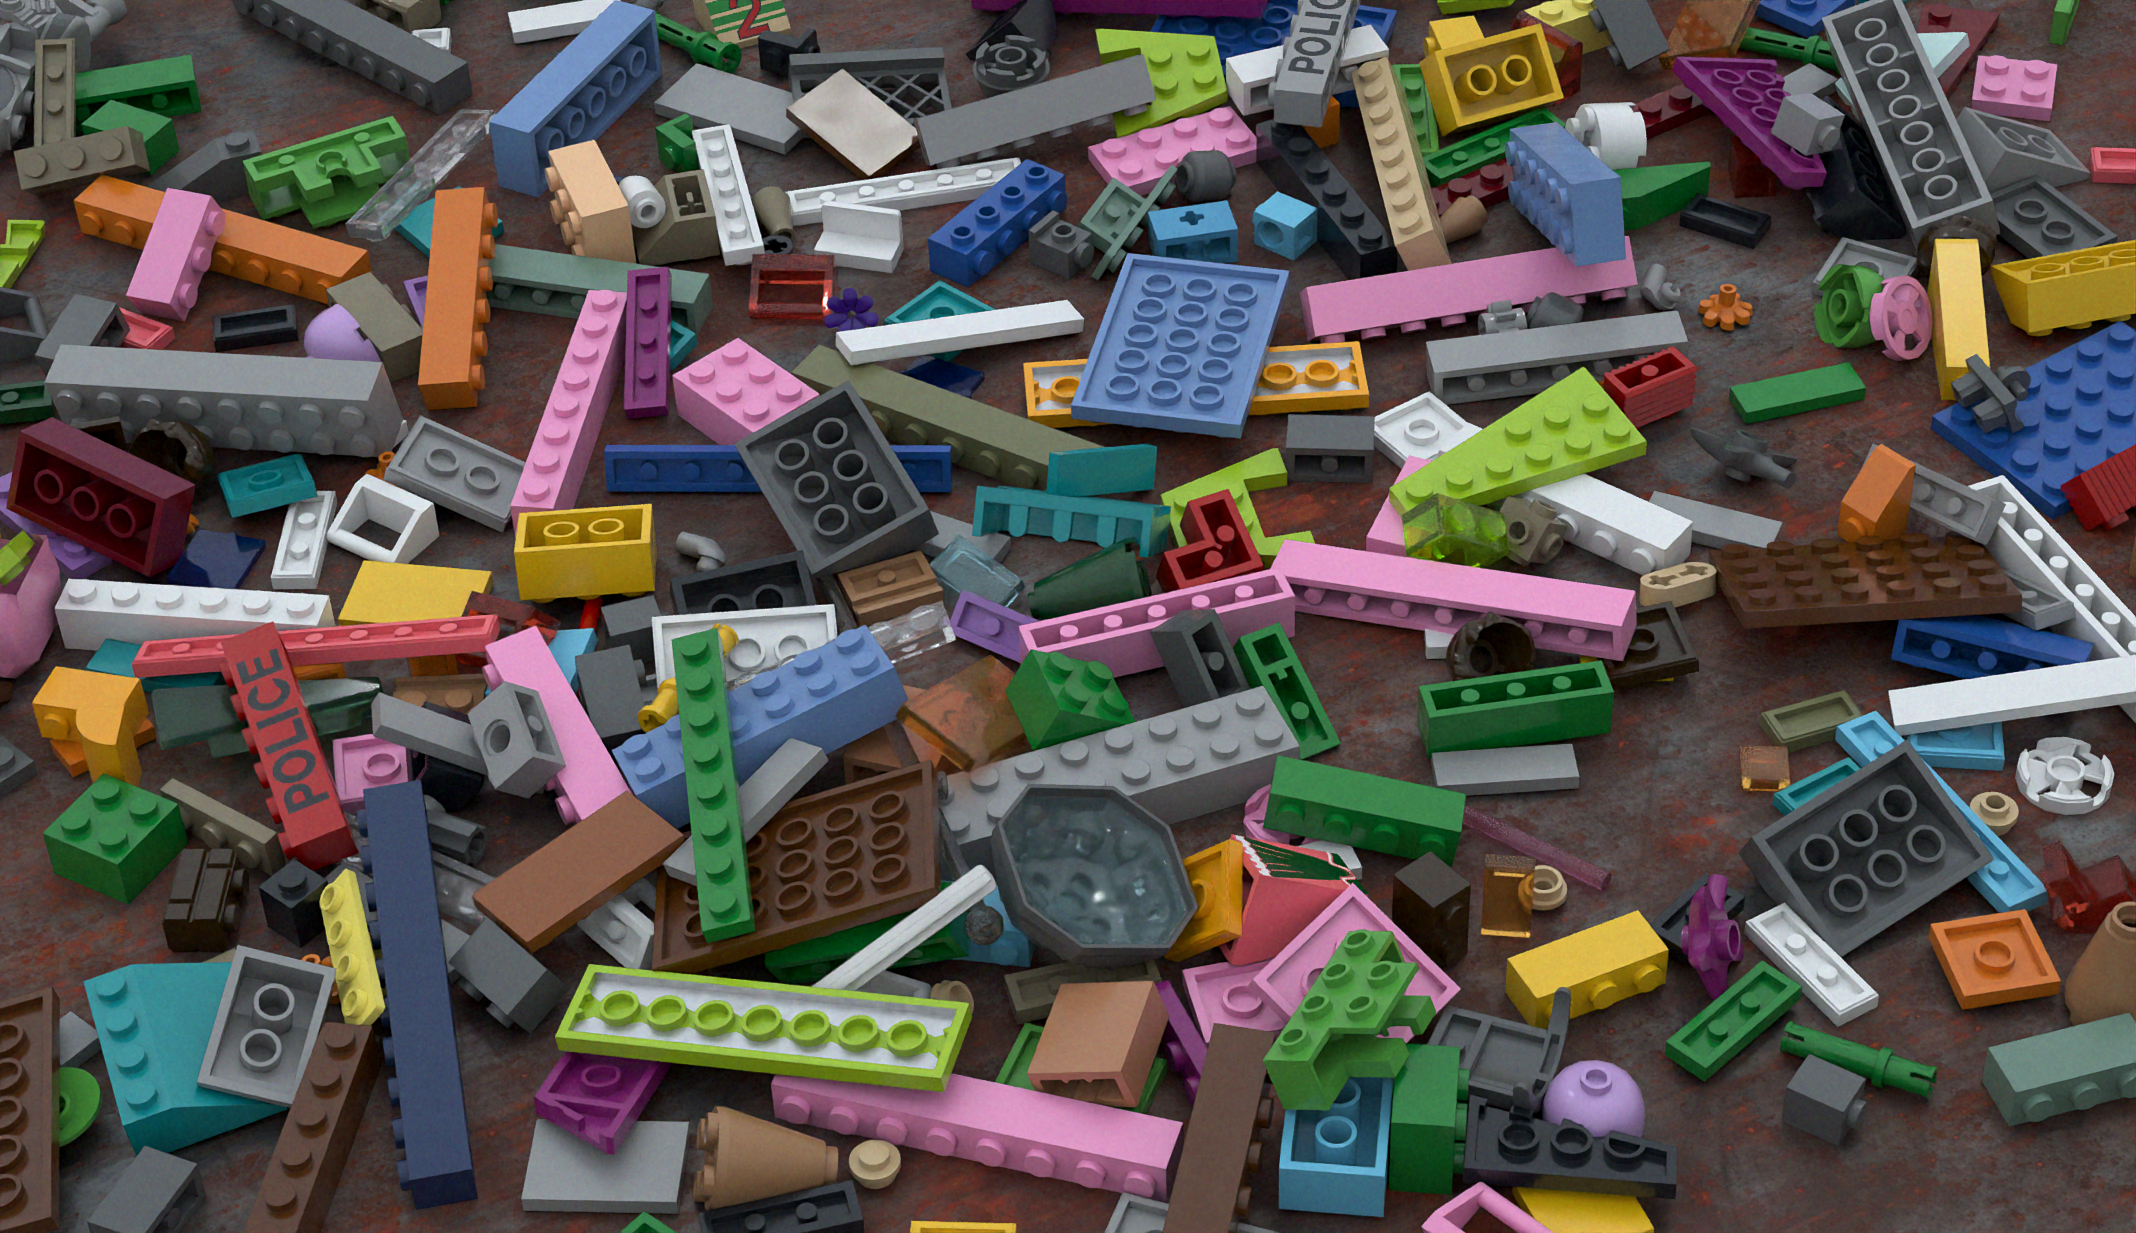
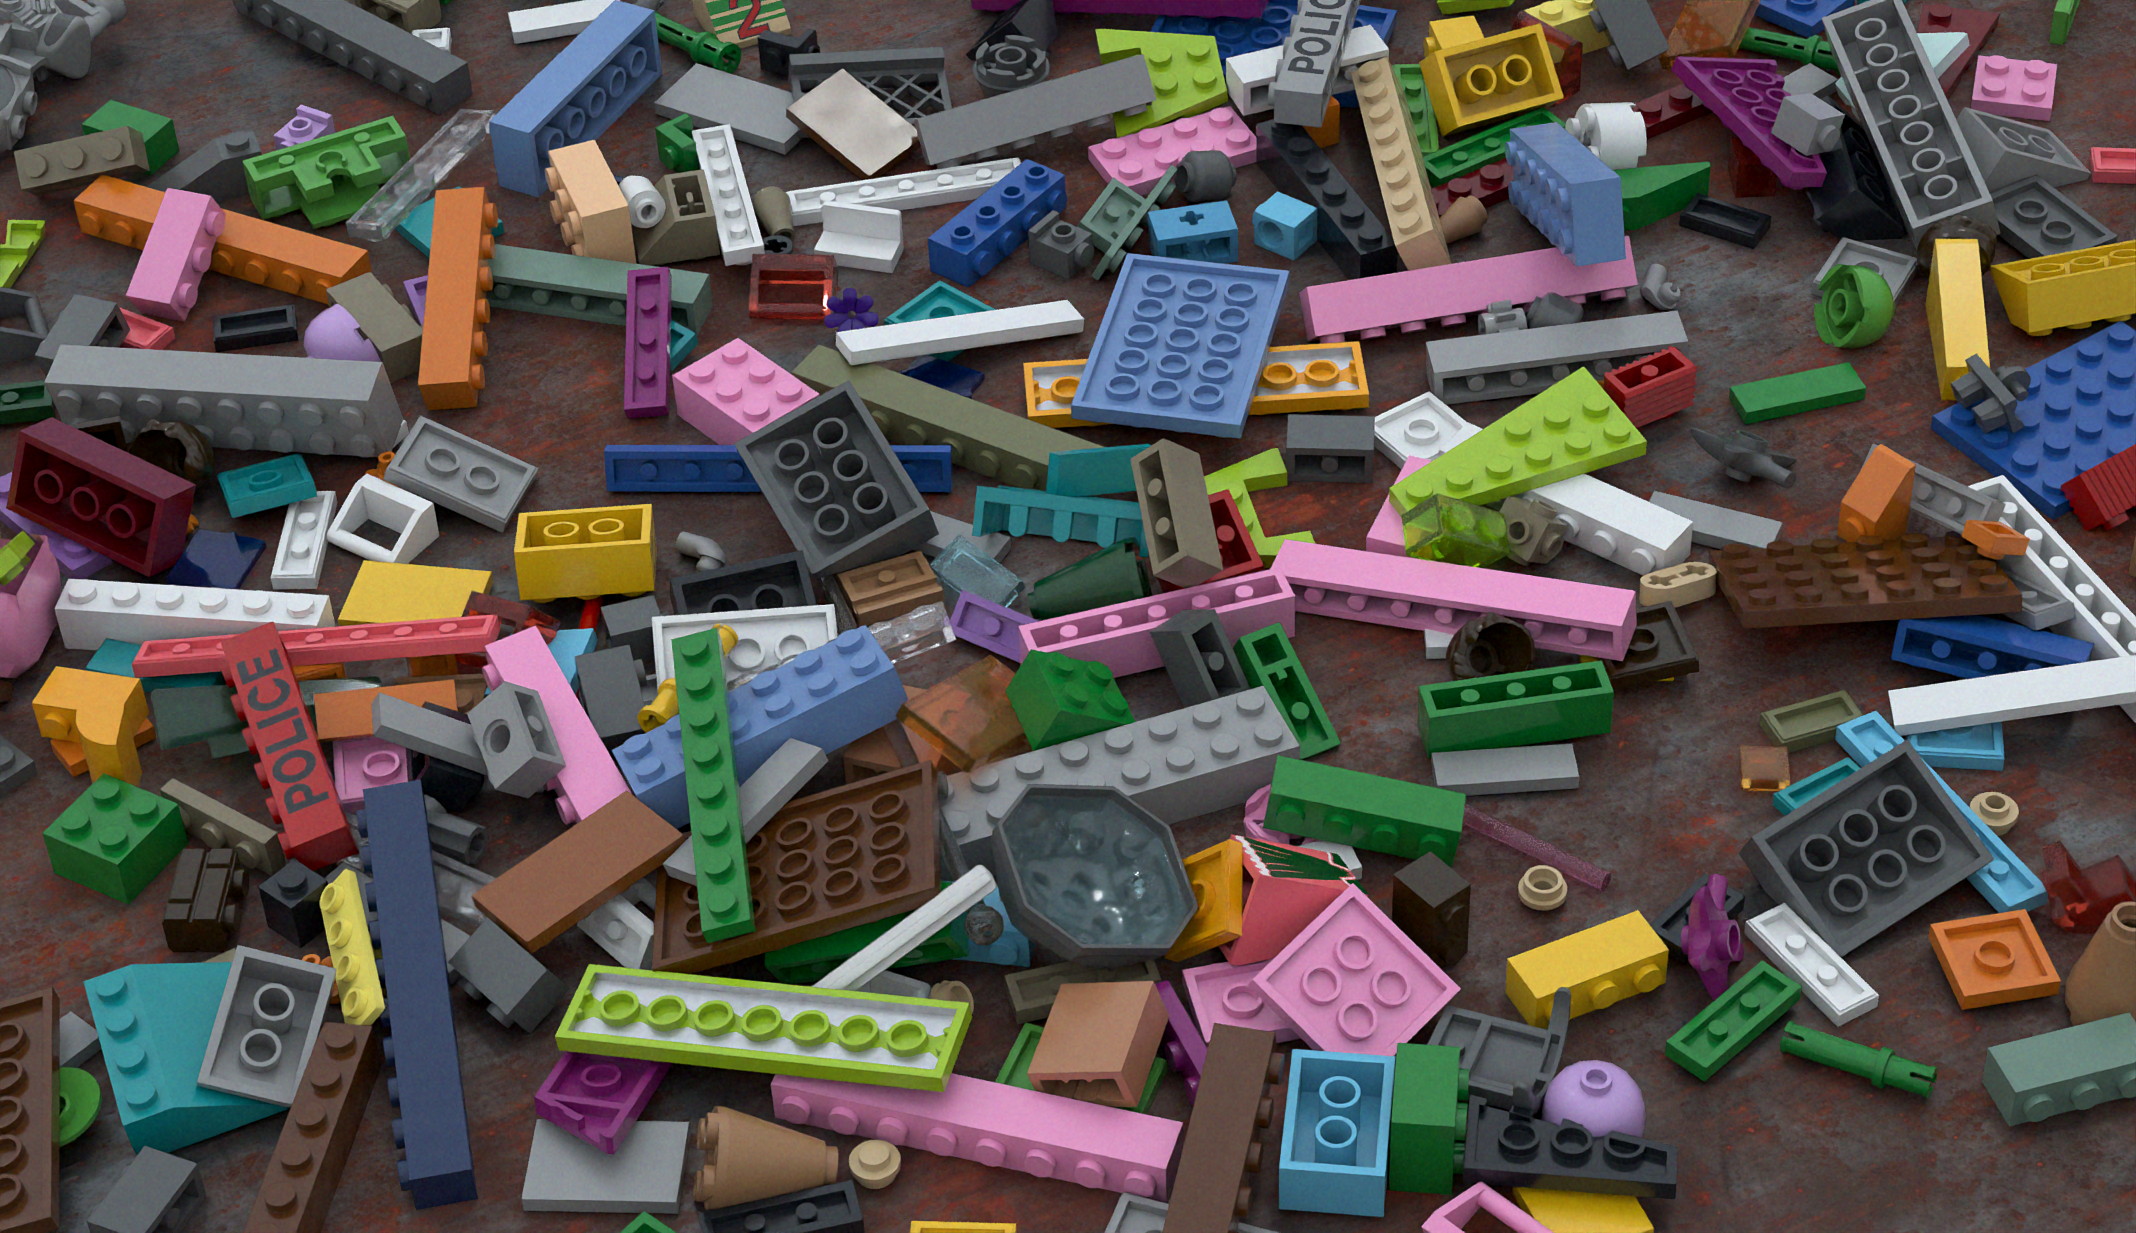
dark tan tile [34,38,77,147] -> none
green brick [76,55,202,132] -> none
bright pink brick [510,290,627,538] -> none
bright green piece [1263,929,1436,1111] -> none
clear orange tile [1481,854,1535,938] -> none
orange plant [1697,284,1753,331] -> none
dark grey brick [1782,1054,1868,1146] -> none
bright pink piece [1870,275,1933,361] -> none
white piece [2015,737,2114,815] -> none
none -> lavender brick [274,105,335,150]
none -> orange tile [314,679,458,742]
none -> dark tan brick [1130,438,1223,588]
none -> orange plate [1961,520,2030,560]

